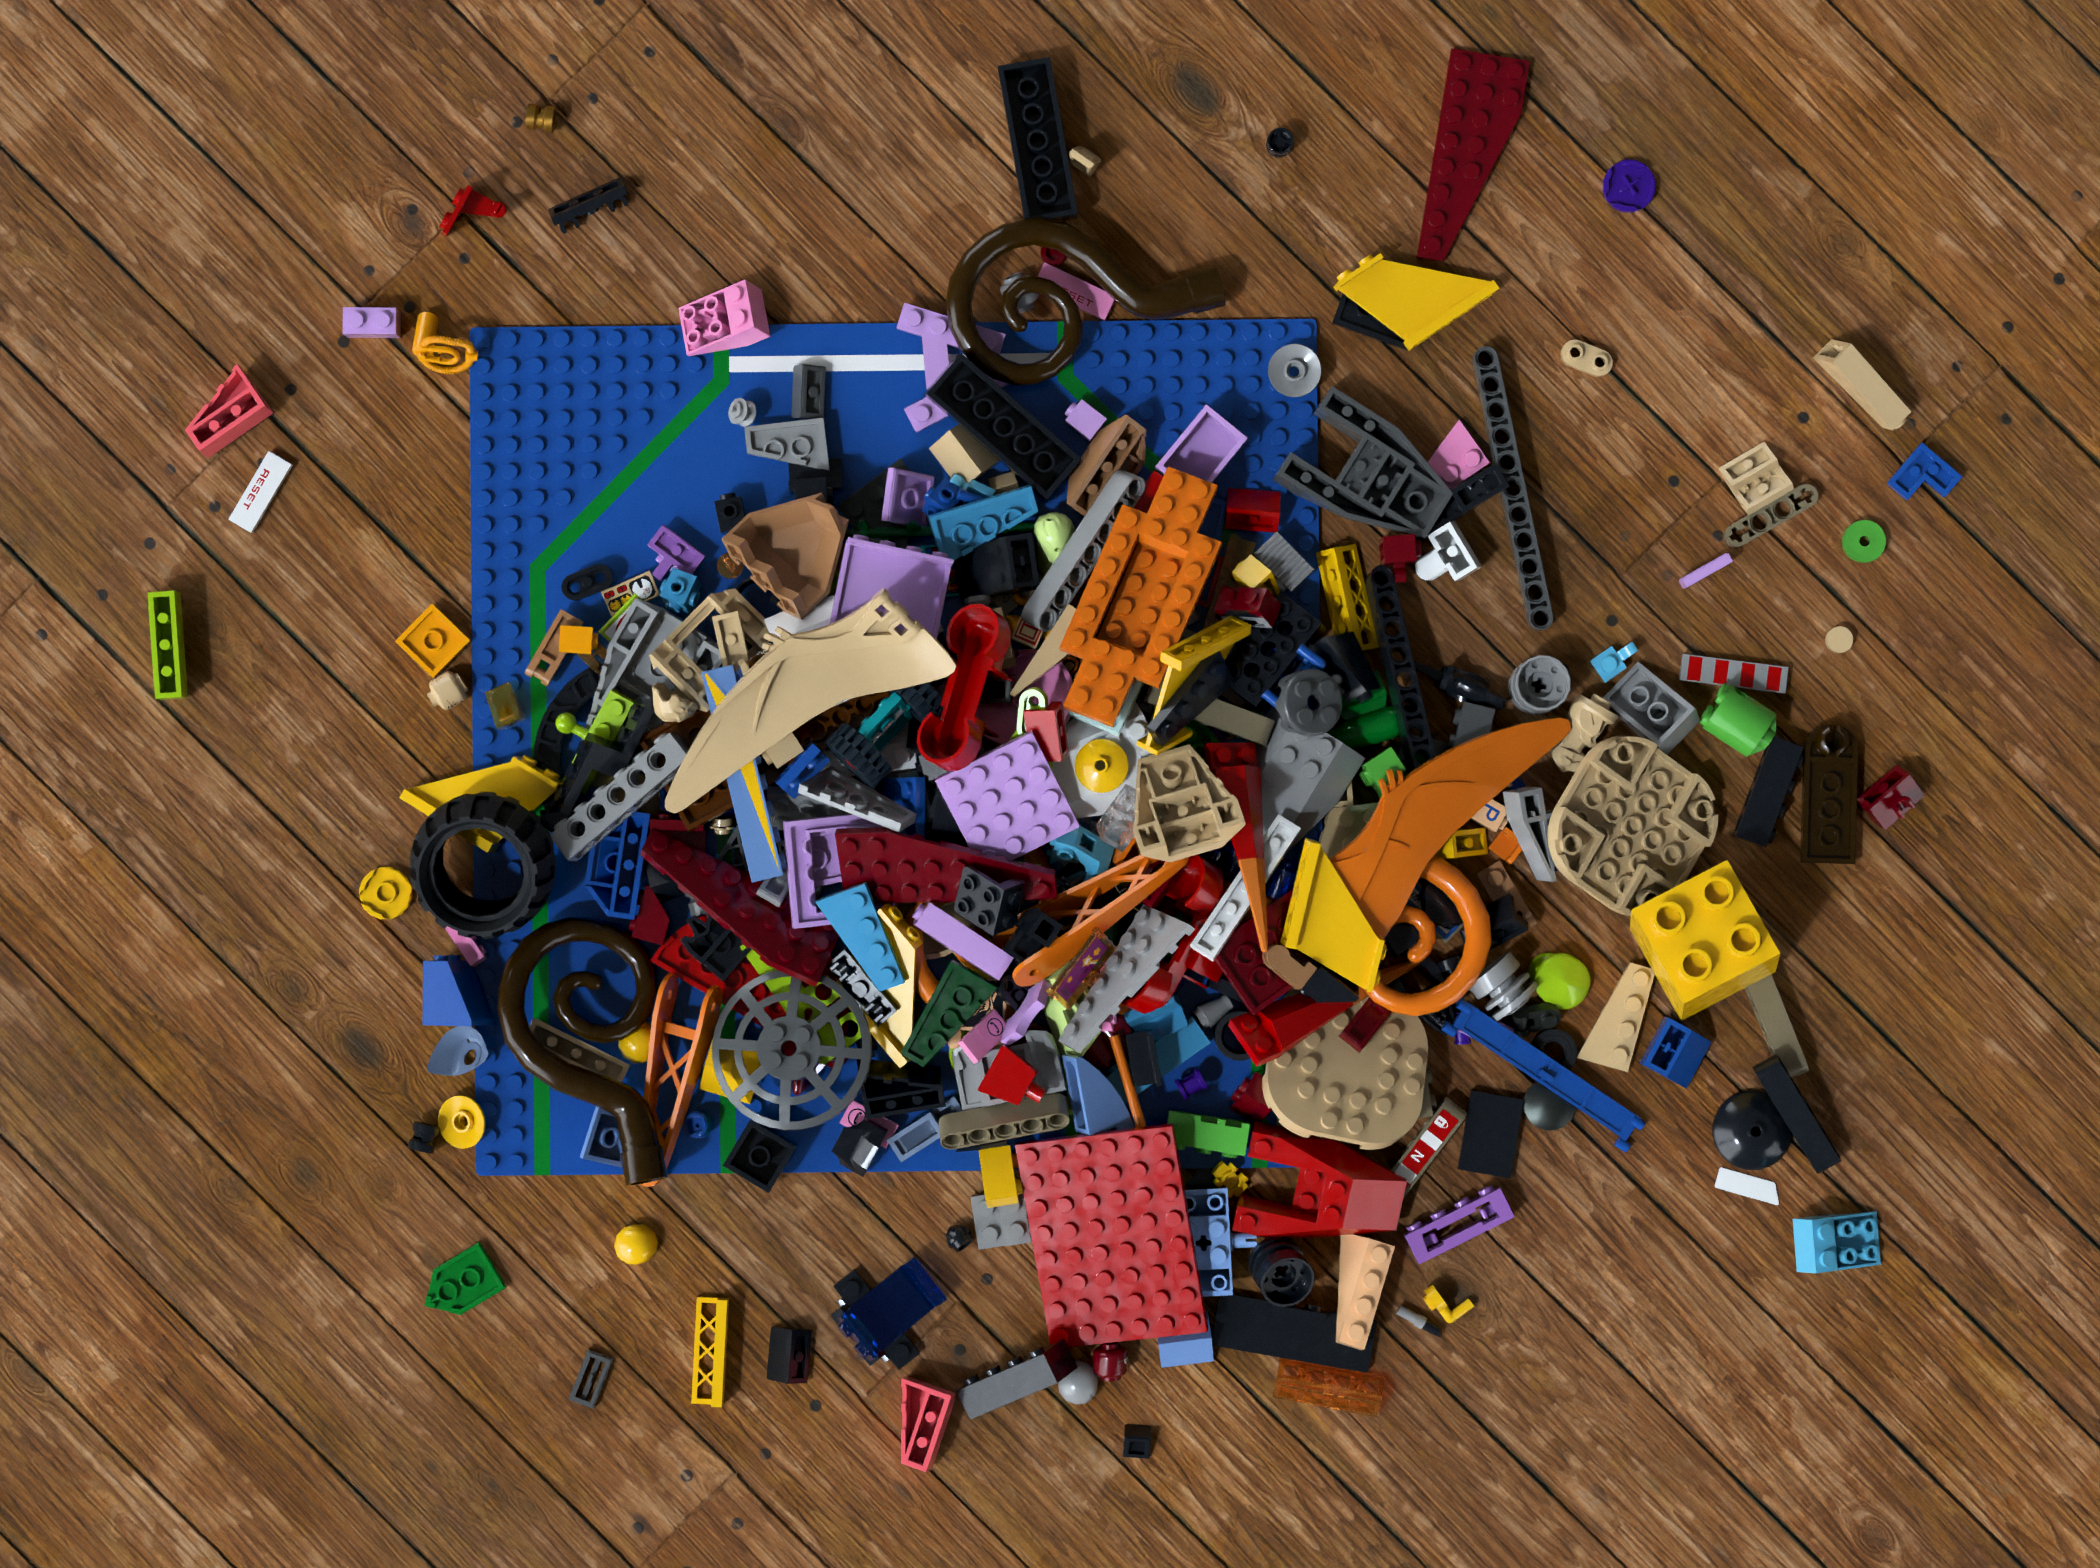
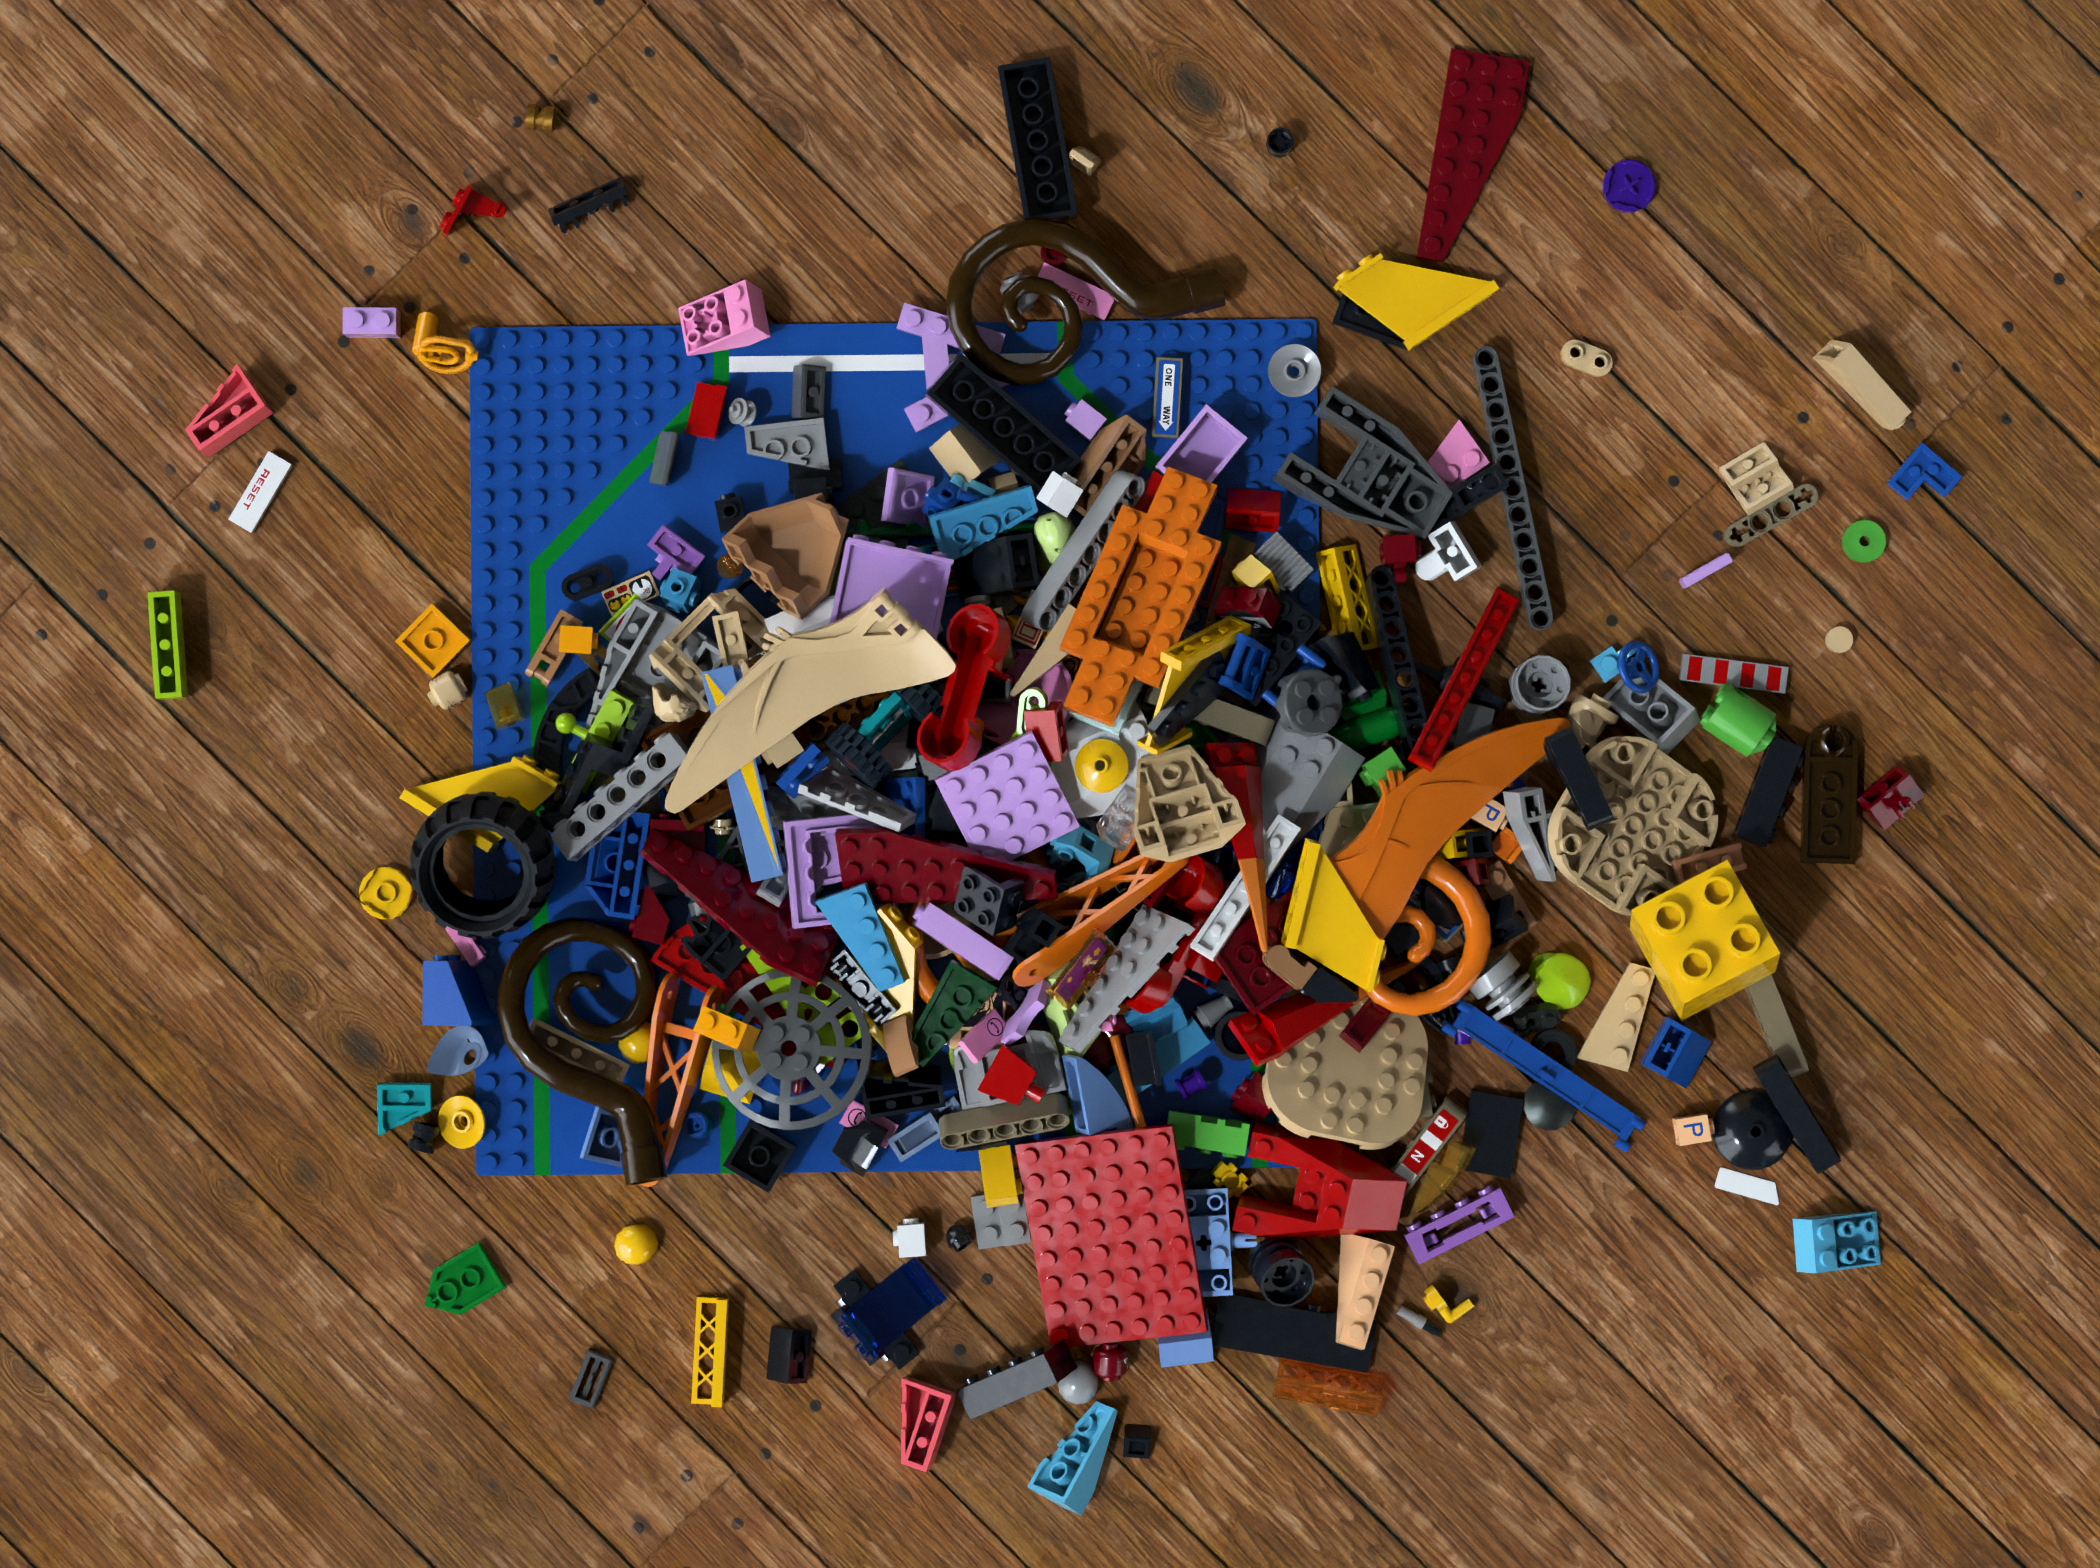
none -> teal wing [377,1082,432,1135]
none -> dark grey slope [650,431,680,487]
none -> red panel [685,382,729,441]
none -> light orange brick [693,1006,761,1054]
none -> medium nougat slope [883,1014,919,1077]
none -> white brick [893,1218,927,1258]
none -> medium azure wedge [1027,1401,1118,1516]
none -> white brick [1036,471,1084,517]
none -> tile [1152,357,1183,439]
none -> blue plate [1218,633,1272,700]
none -> red tile [1407,587,1520,772]
none -> clear yellow slope [1412,1140,1476,1213]
none -> dark red panel [1452,858,1491,888]
none -> black slope [1465,830,1494,859]
none -> black beam [1543,727,1614,831]
none -> blue piece [1618,641,1659,693]
none -> nougat hinge [1671,842,1747,886]
none -> light nougat brick [1672,1113,1715,1146]

